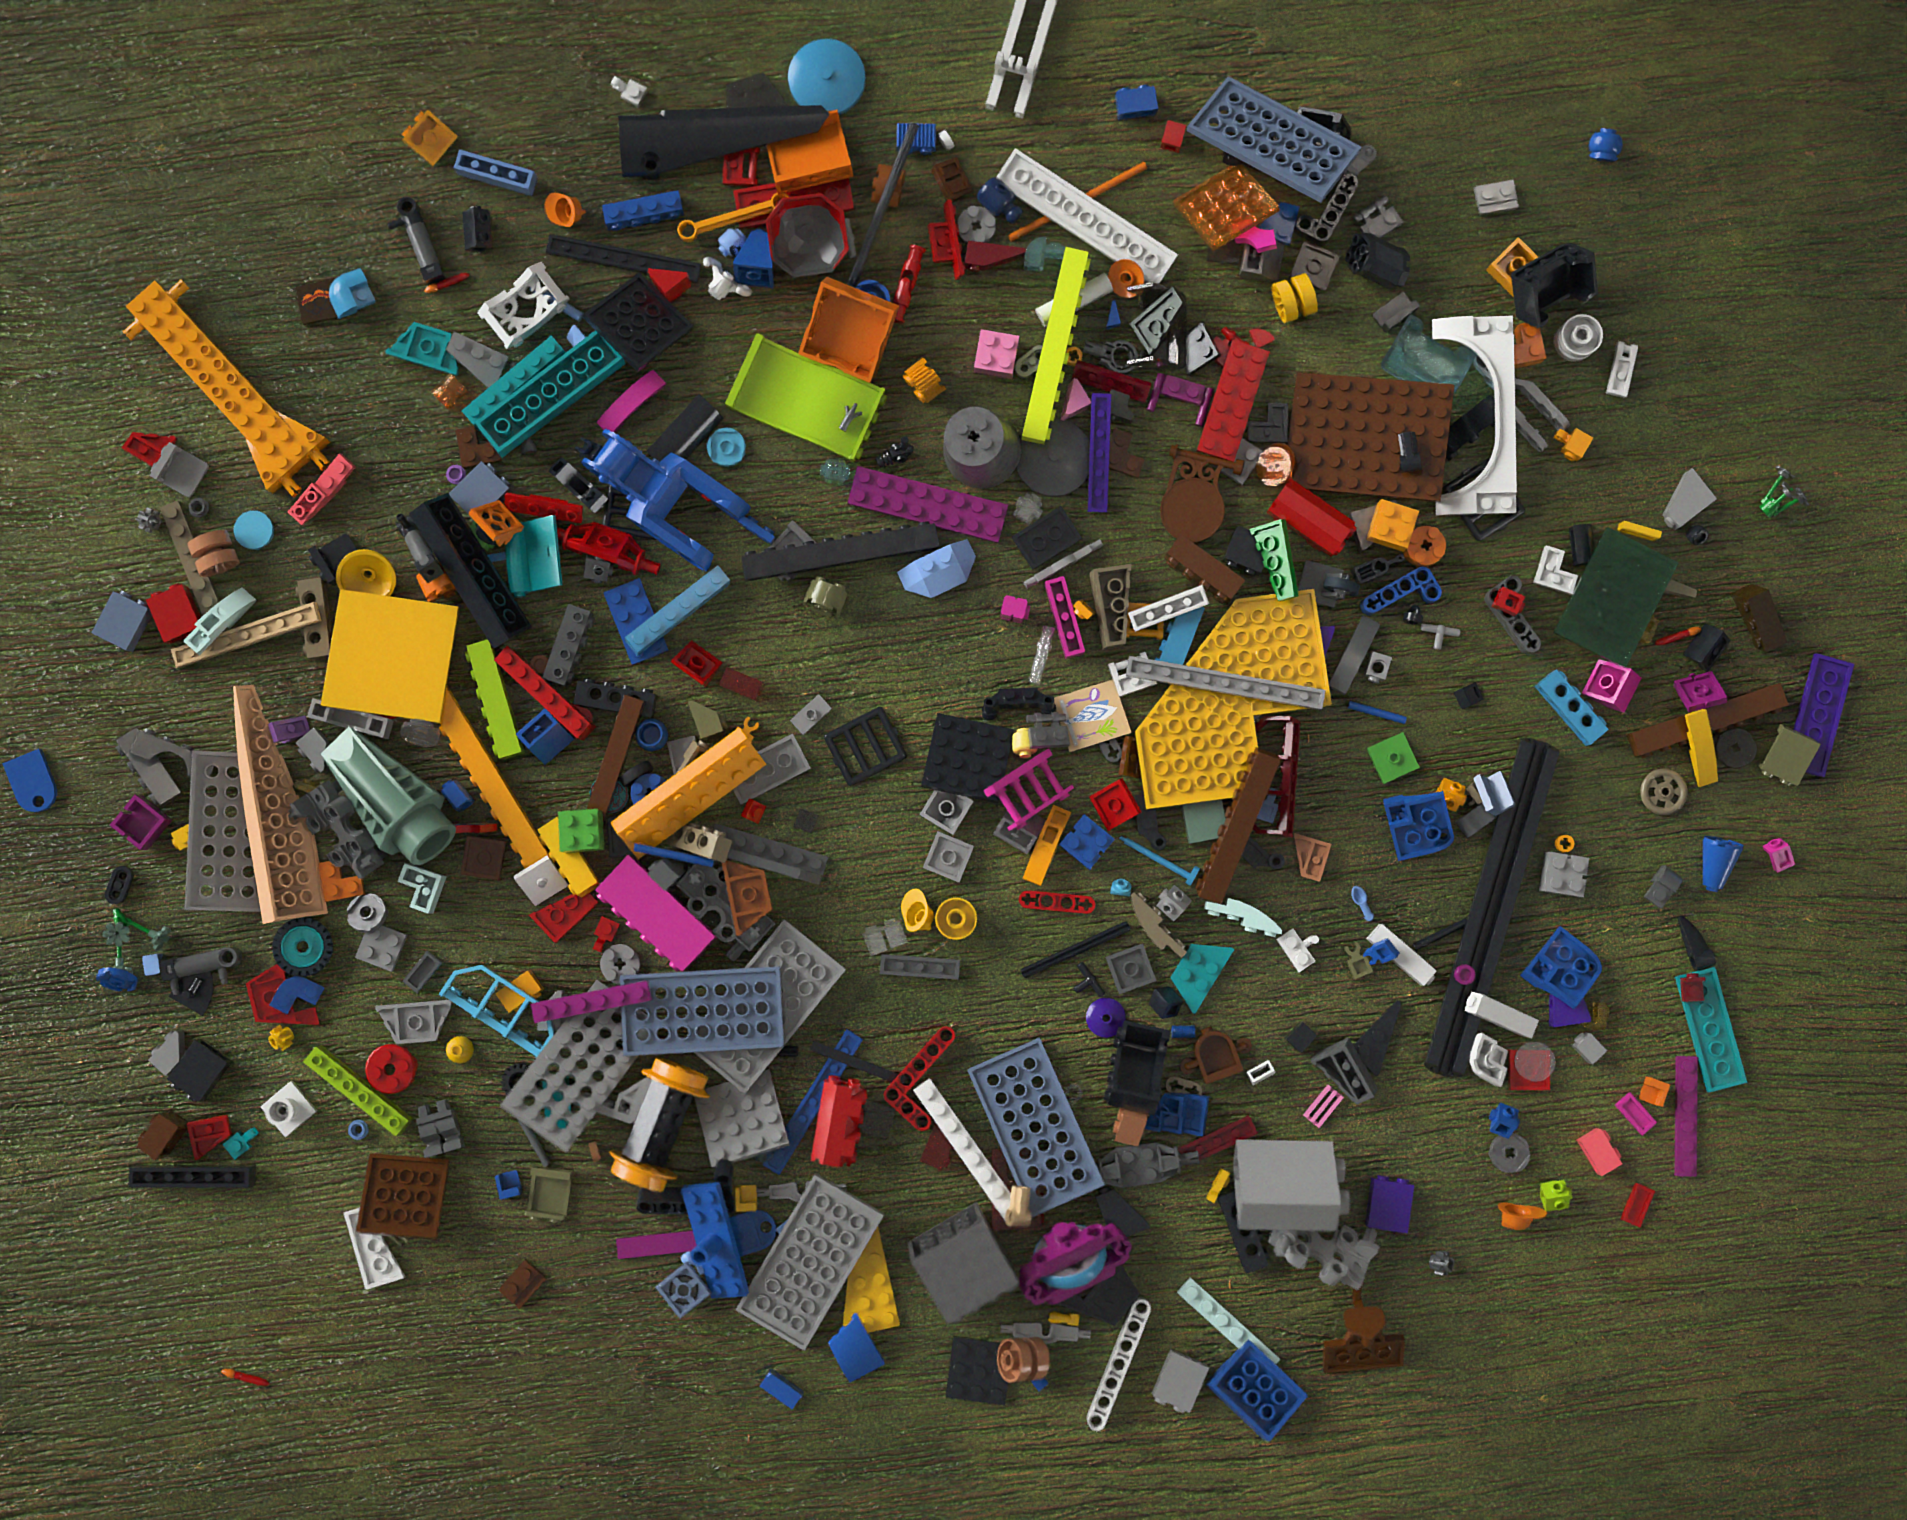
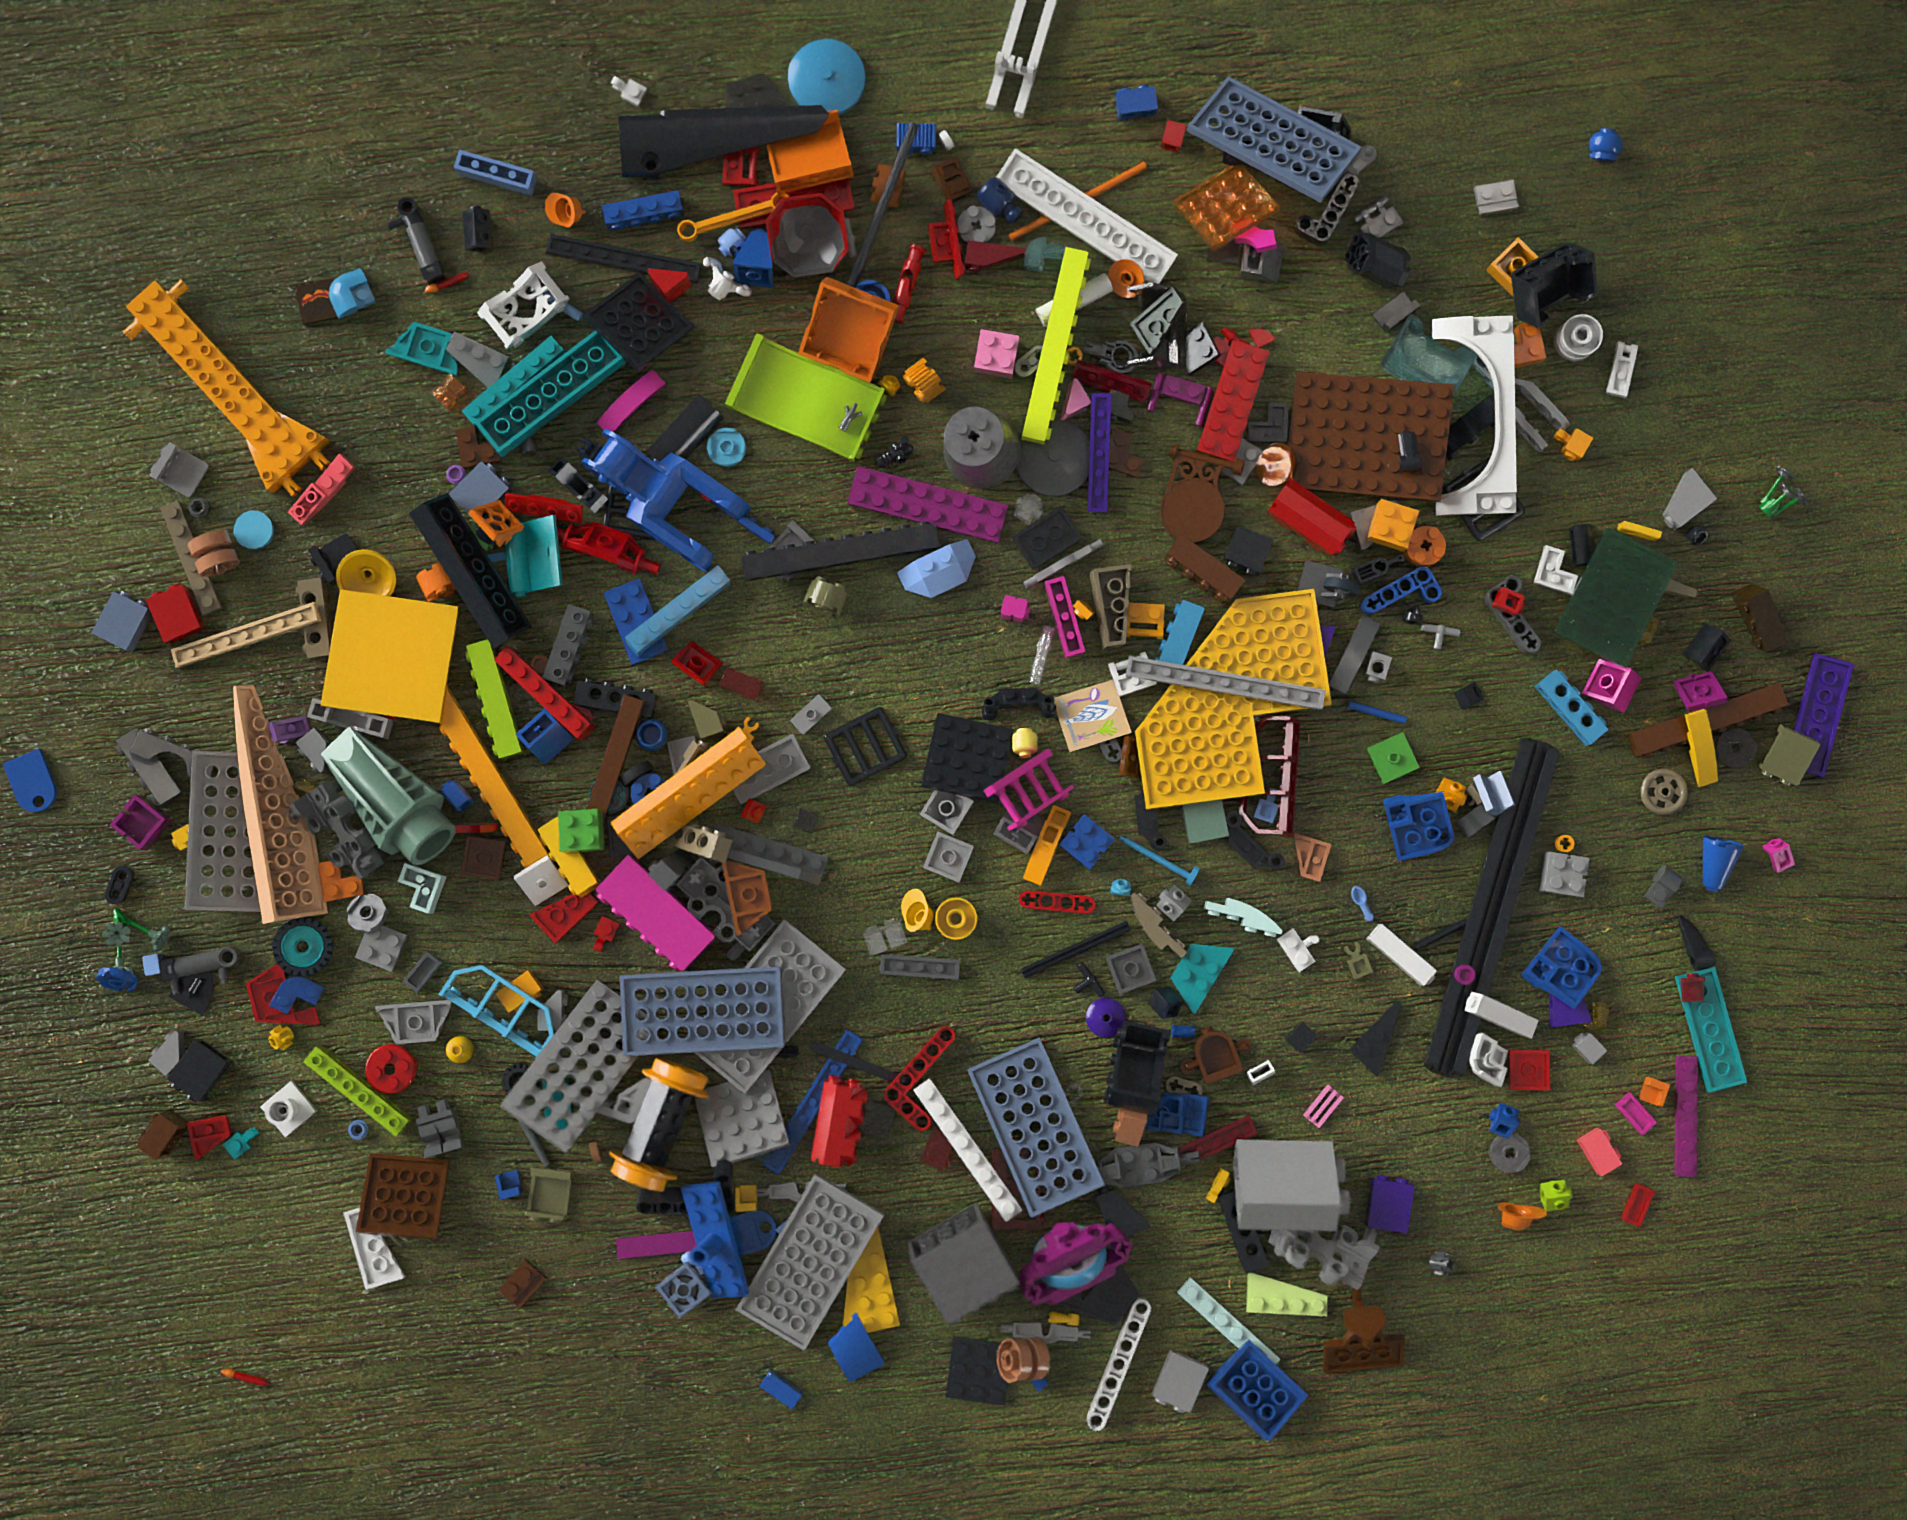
red wing [121,432,178,467] -> none
black brick [129,1165,256,1188] -> none
dark grey gear [135,507,163,533] -> none
light aqua slope [183,588,257,656] -> none
piece [395,513,444,584] -> none
clear tile [400,719,441,747] -> none
light orange plate [402,110,458,166] -> none
magenta plate [531,980,652,1023] -> none
light blue slope [567,325,586,347] -> none
dark grey brick [583,554,613,583] -> none
light grey plate [600,944,641,984] -> none
blue bar [633,843,714,867] -> none
clear light blue head [820,458,850,485] -> none
tan piece [1005,1186,1031,1227] -> none
flat silver plate [1026,712,1070,749] -> none
red plate [1089,778,1141,831] -> none
blue piece [1106,300,1121,329] -> none
white brick [1128,585,1209,632] -> none
reddish brown brick [1195,747,1281,904] -> none
wing [1249,519,1299,601] -> none
blue wing [1258,202,1299,246] -> none
yellow wheel [1272,273,1318,323] -> none
dark brown tile [1289,241,1340,292] -> none
dark grey wedge [1311,1037,1378,1105] -> none
blue plate [1363,938,1400,965] -> none
clear tile [1514,1041,1556,1082] -> none
red piece [1655,627,1701,646] -> none
none -> yellow plate [878,375,900,397]
none -> yellowish green wing [1246,1272,1328,1316]

